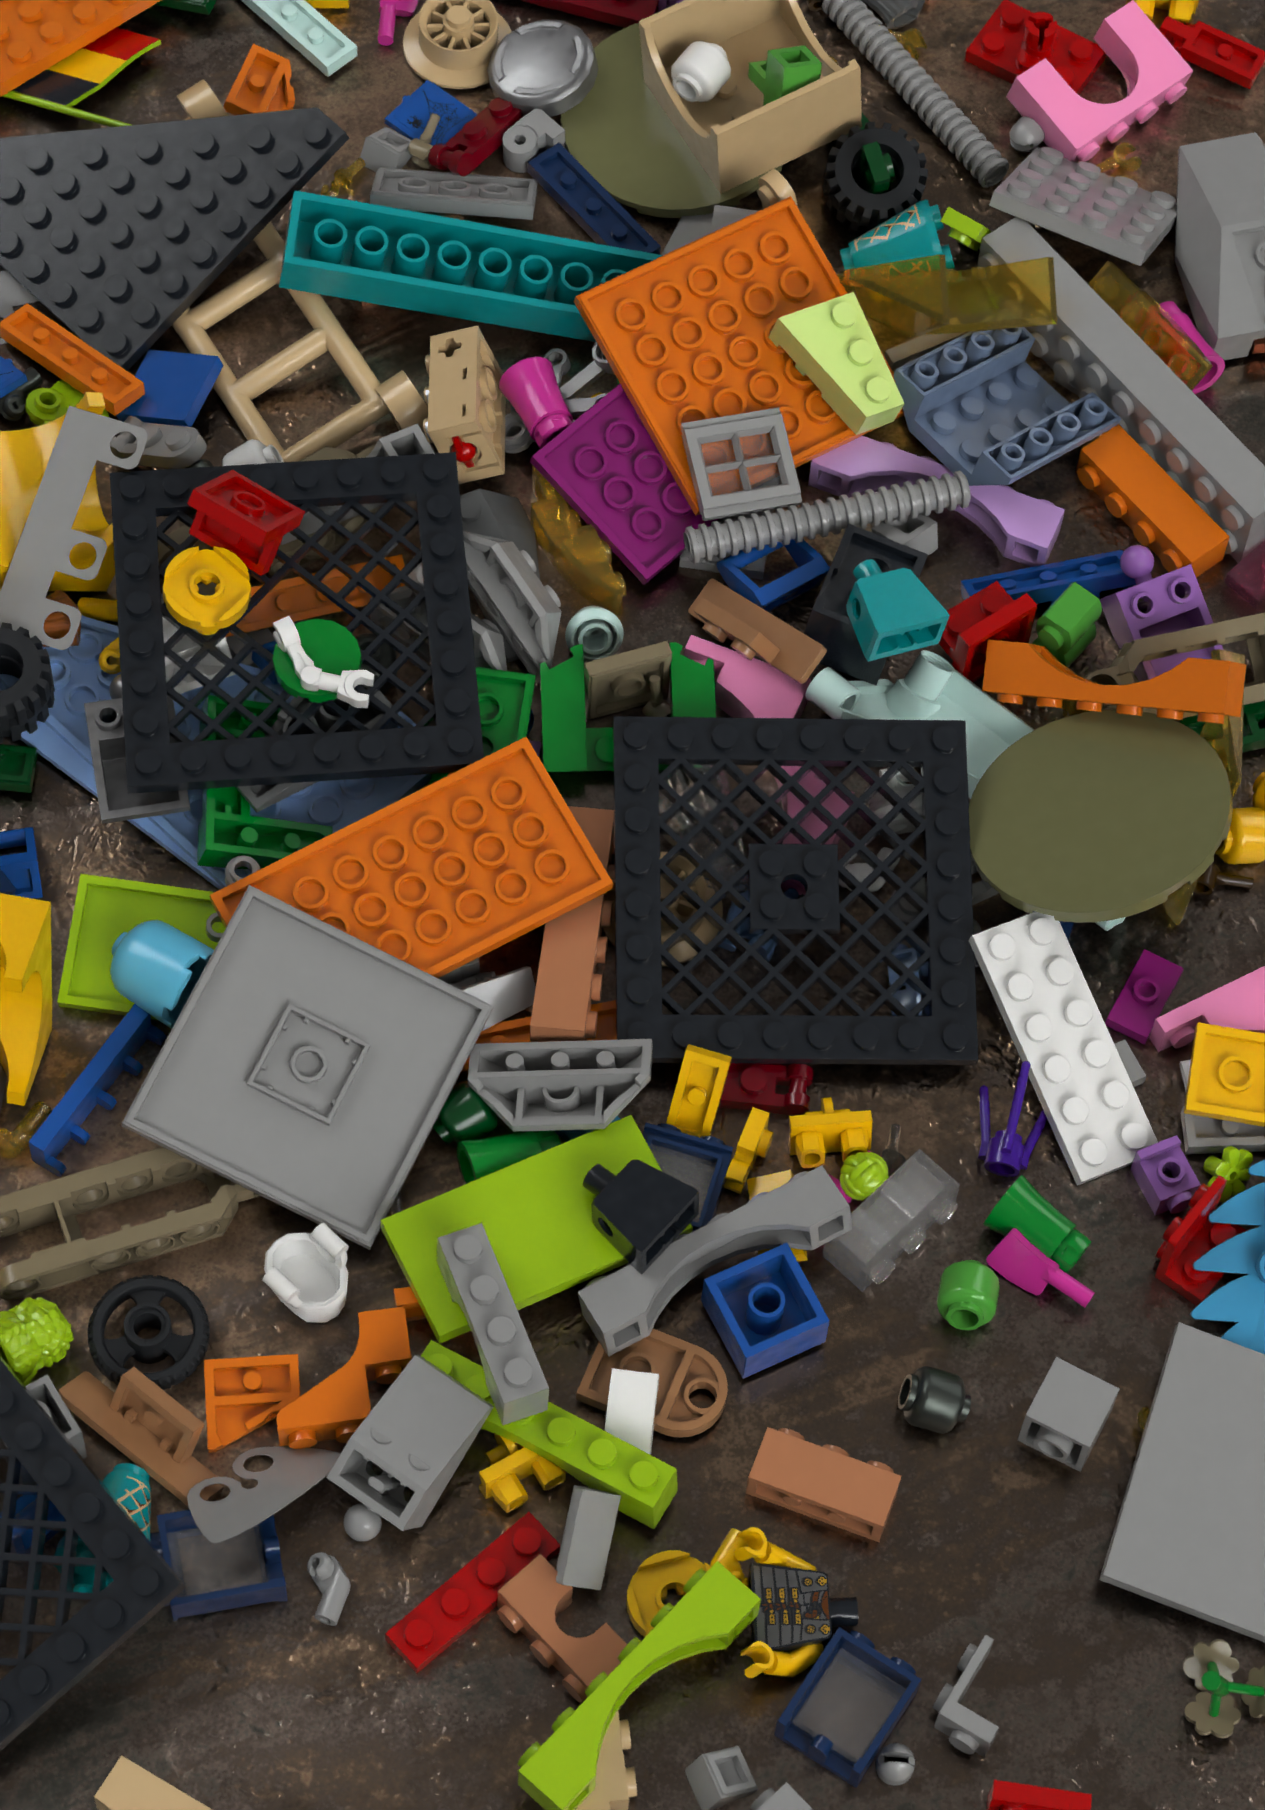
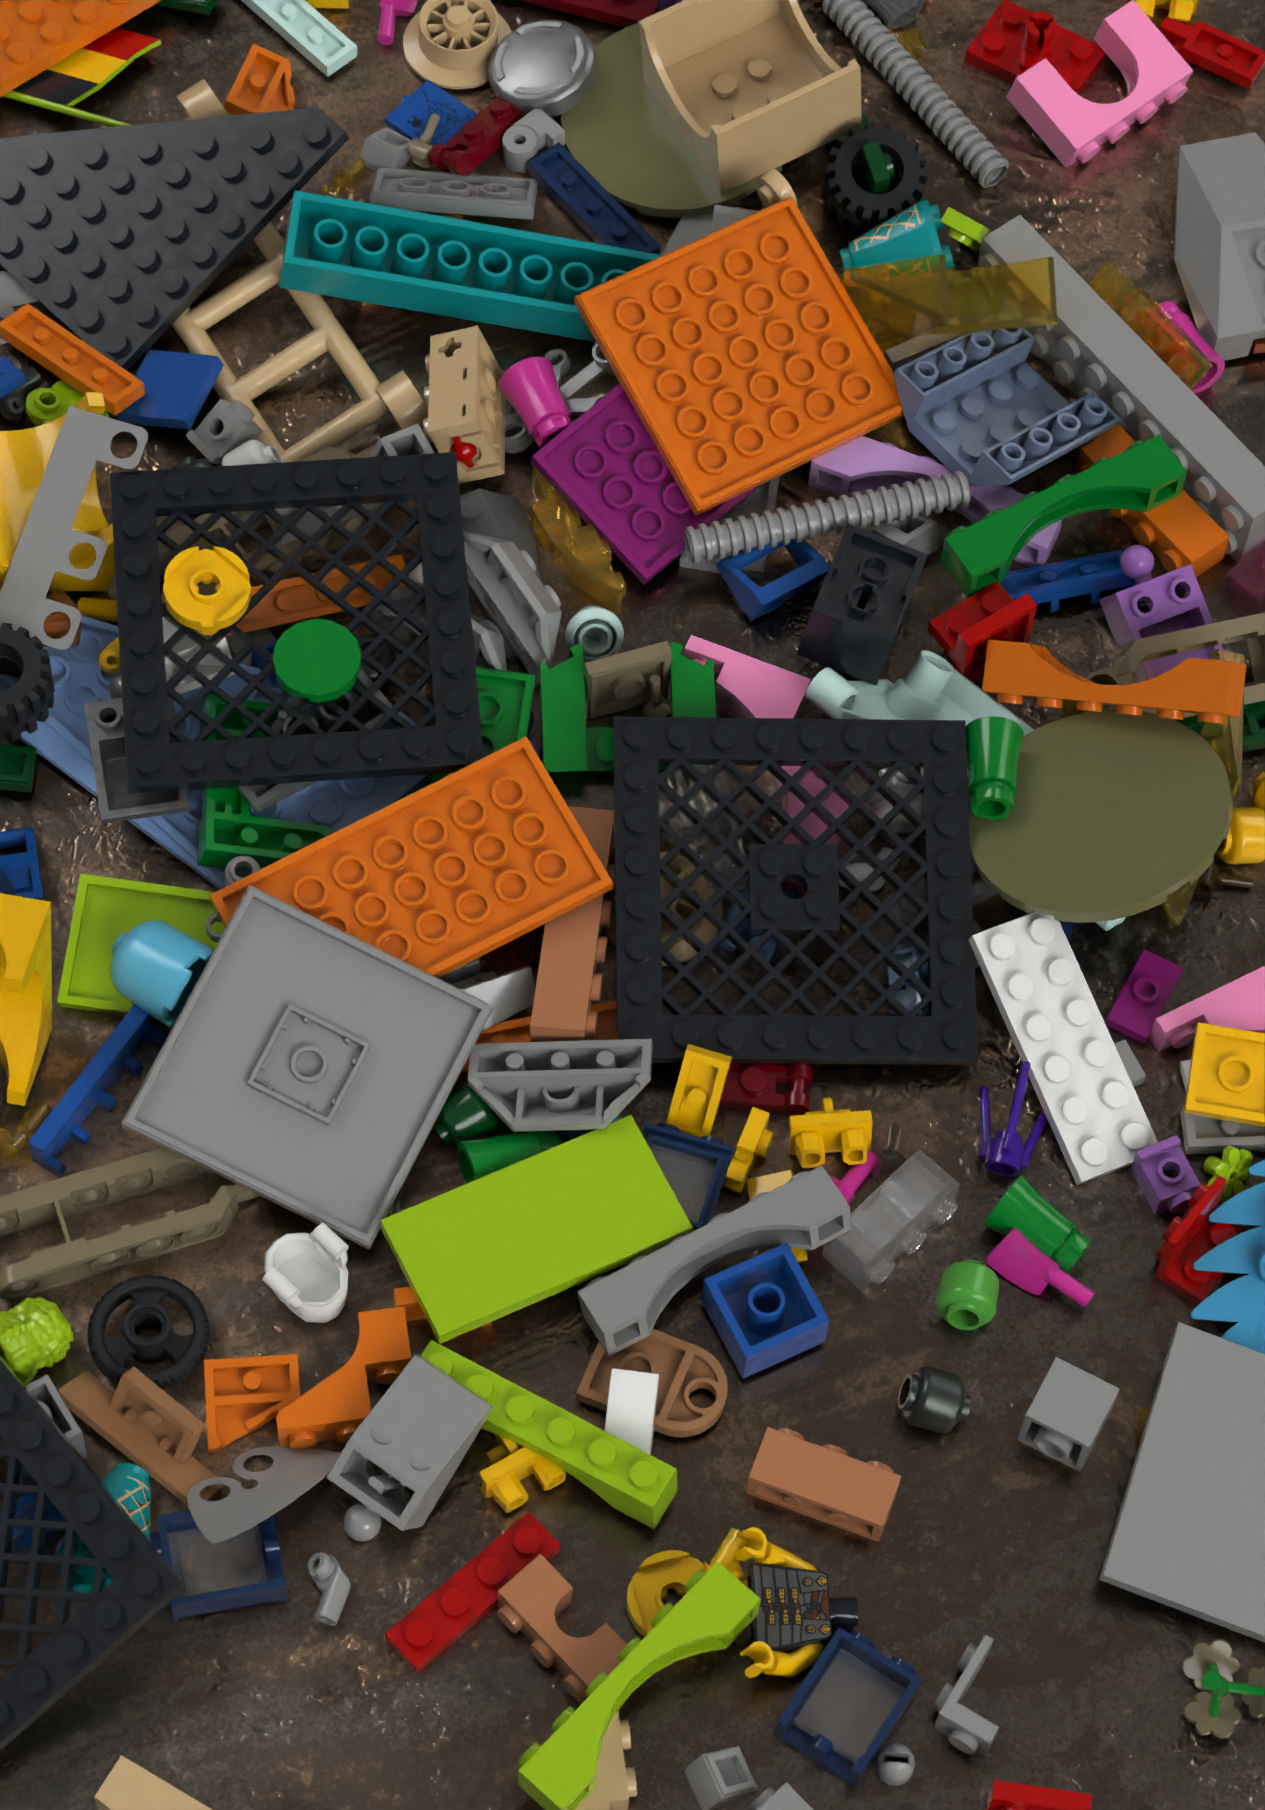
light grey plate [110,416,207,469] -> none
red bracket [187,469,305,576] -> none
white piece [273,616,374,708] -> none
light grey arch [437,1223,549,1425] -> none
light grey panel [556,1485,621,1591] -> none
black torso [583,1160,699,1274] -> none
white head [671,41,731,102] -> none
light grey piece [680,407,802,521] -> none
medium nougat bracket [688,579,827,684] -> none
bright green brick [748,45,822,106] -> none
yellowish green wedge [768,292,905,435] -> none
lime piece [840,1152,889,1201] -> none
teal torso [846,559,950,662] -> none
light grey plate [989,147,1177,266] -> none
light grey hinge [1009,116,1045,152] -> none
bright green brick [1032,582,1102,668] -> none
clear yellow hand [1096,142,1142,173] -> none
none -> light grey brick [185,399,263,466]
none -> green arch [941,435,1187,598]
none -> green plant [966,716,1024,821]

